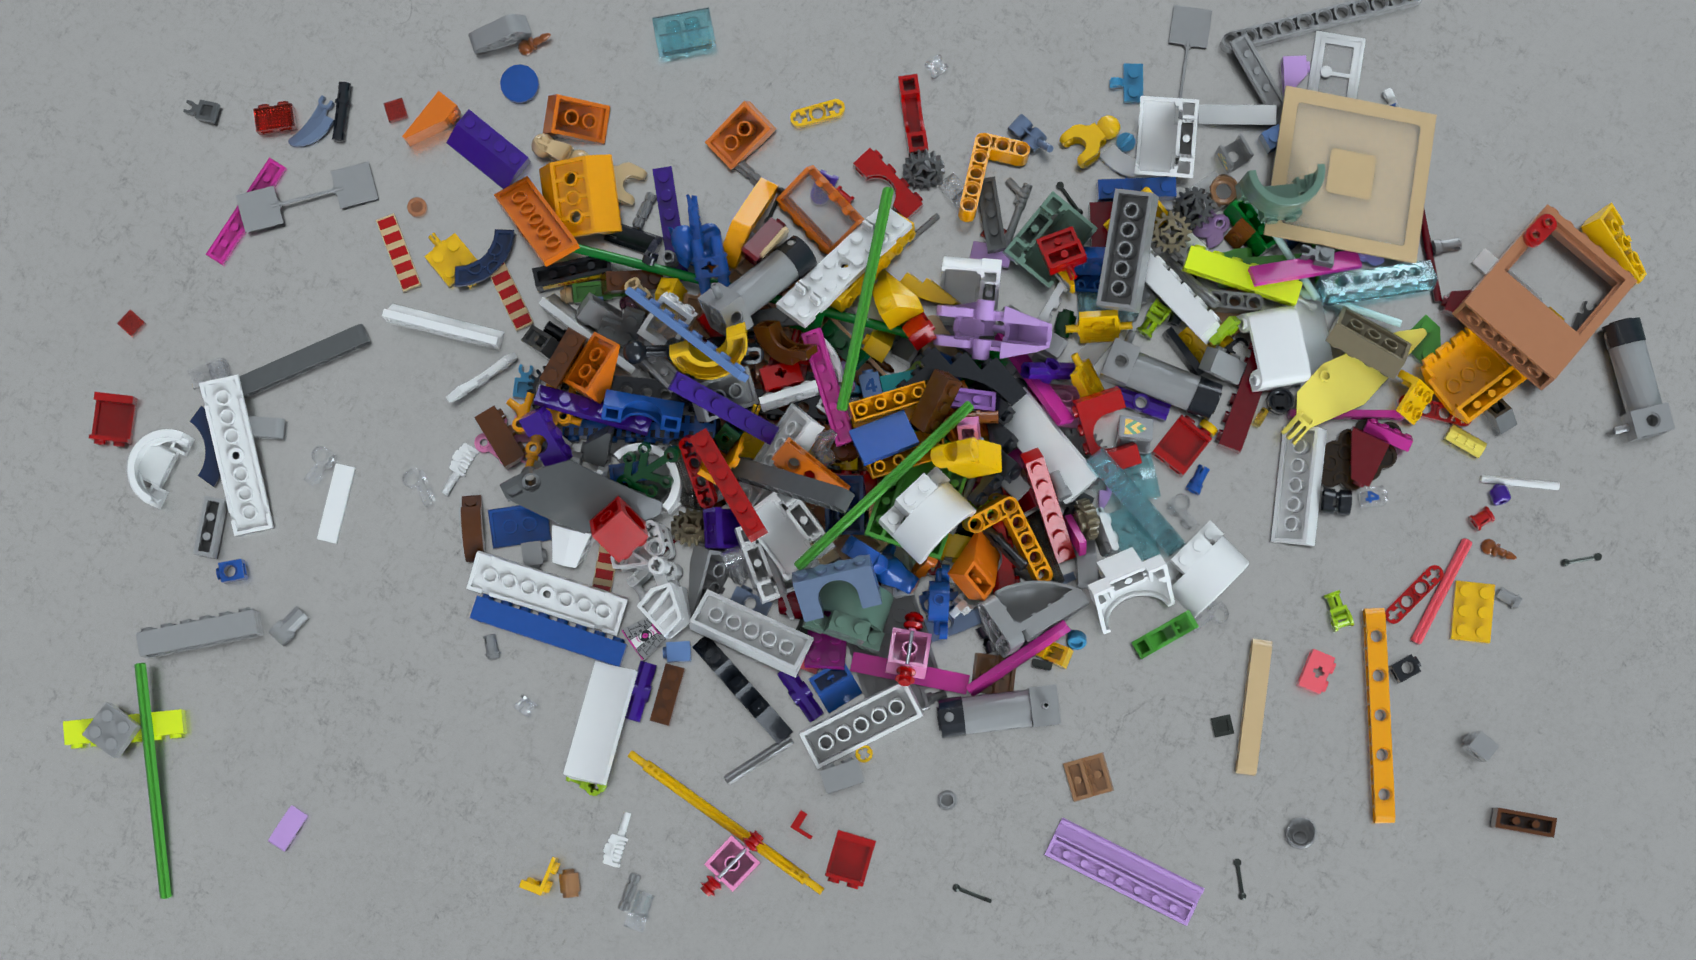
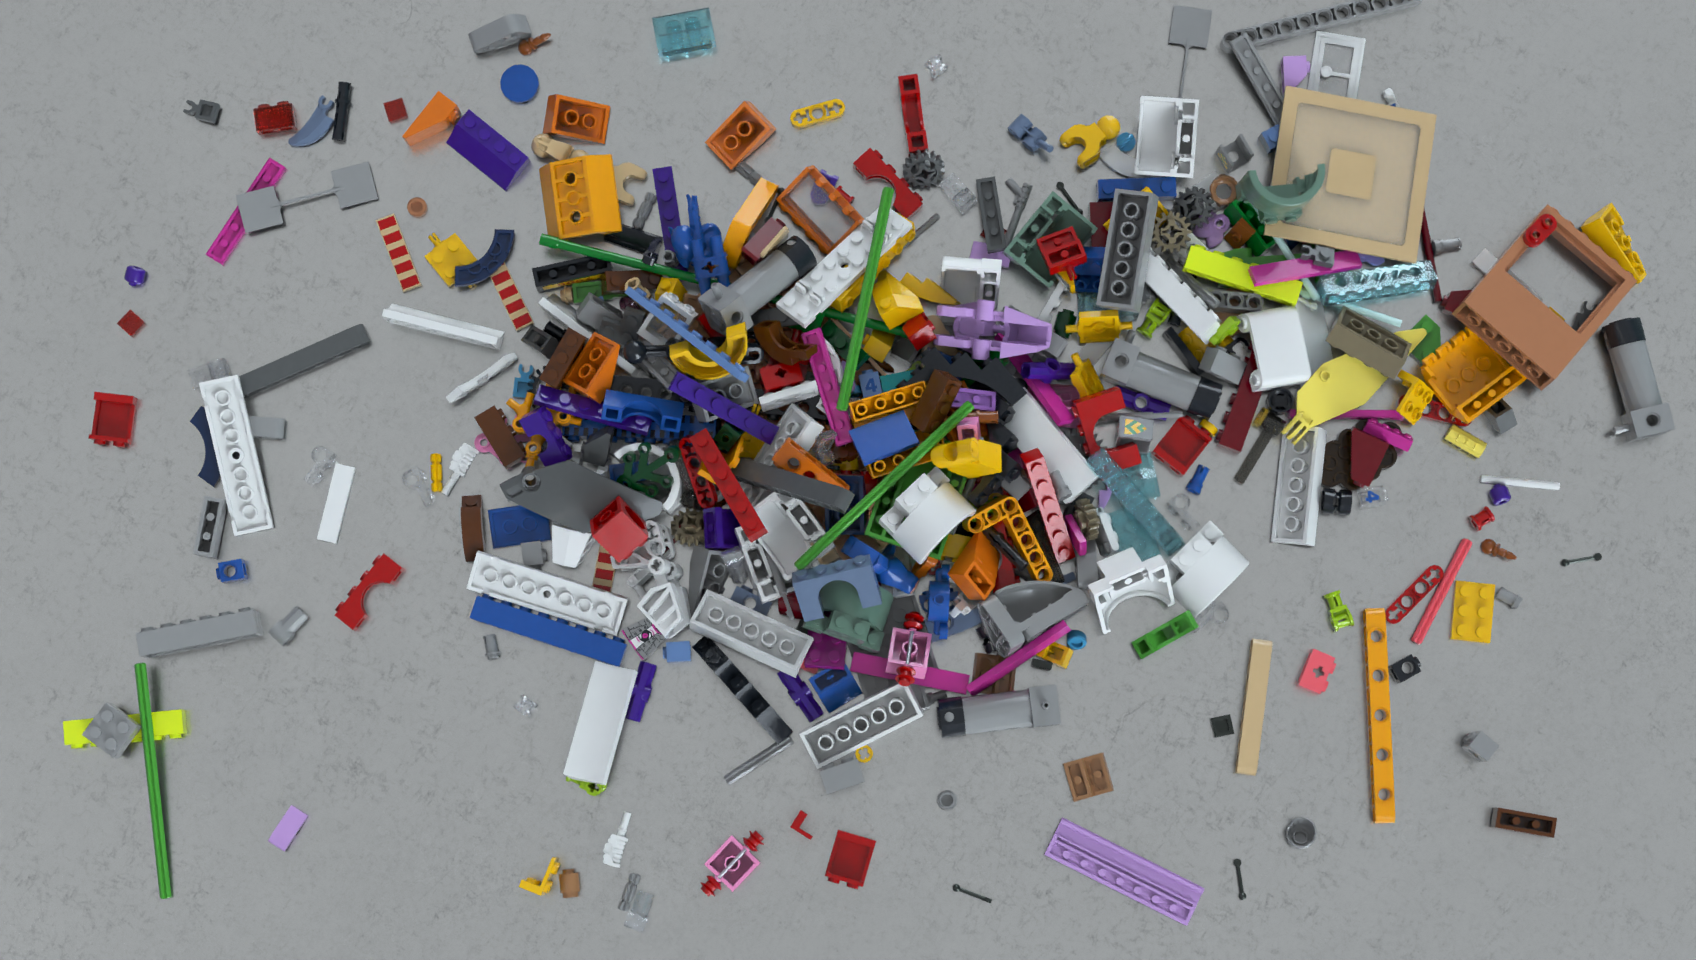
white piece [127,429,195,510] -> none
orange plate [494,176,580,267] -> none
yellow axle [627,750,825,895] -> none
reddish brown brick [650,663,686,726] -> none
light orange beam [958,133,1030,222] -> none
dark azure plate [1109,63,1143,103] -> none
white tile [1198,104,1277,125] -> none
none -> dark purple piece [124,265,146,286]
none -> red arch [334,553,404,631]
none -> yellow axle [430,453,443,492]
none -> light grey piece [1094,411,1183,427]
none -> clear smoke axle [1234,411,1286,484]

